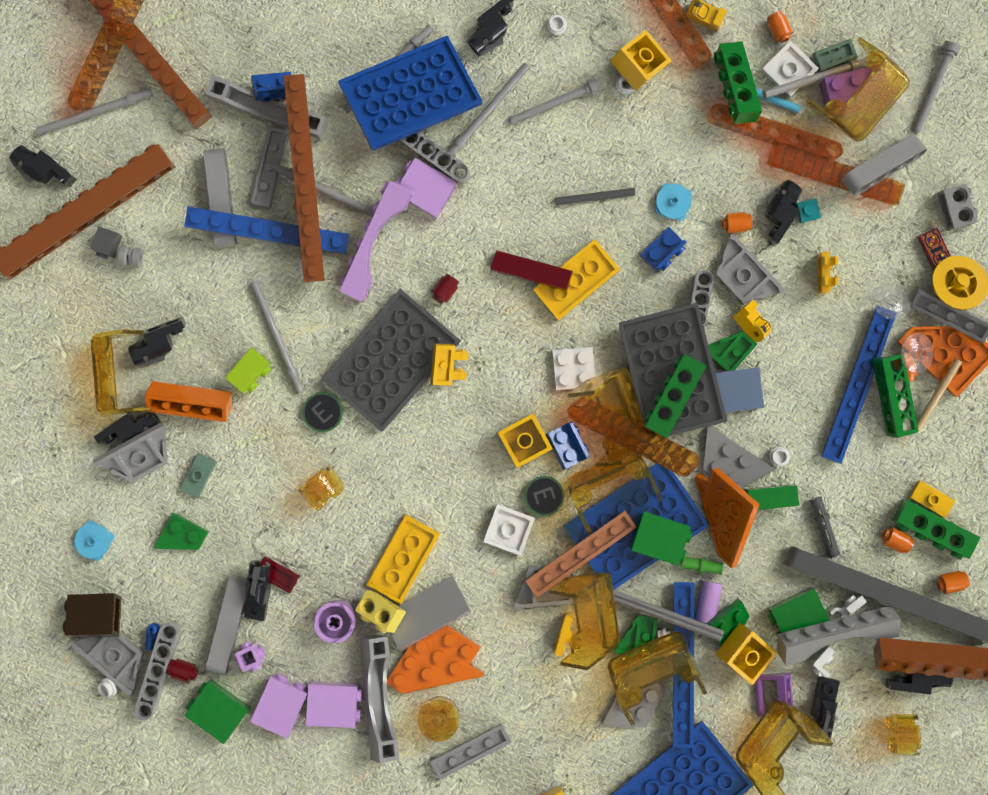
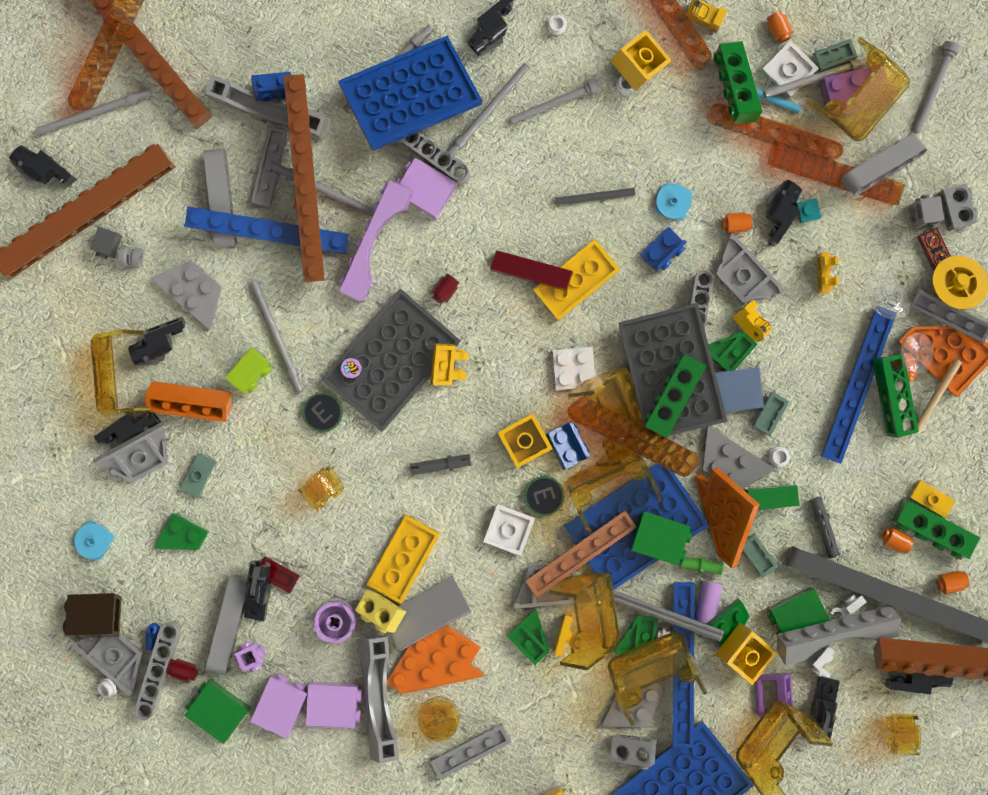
none -> light grey wing [151,261,222,329]
none -> tile [341,358,362,379]
none -> dark grey pin [410,453,471,476]
none -> green wing [507,608,550,665]
none -> light grey brick [610,734,657,770]
none -> sand green plate [742,533,779,578]
none -> sand green plate [751,392,790,437]
none -> light grey brick [909,194,945,229]

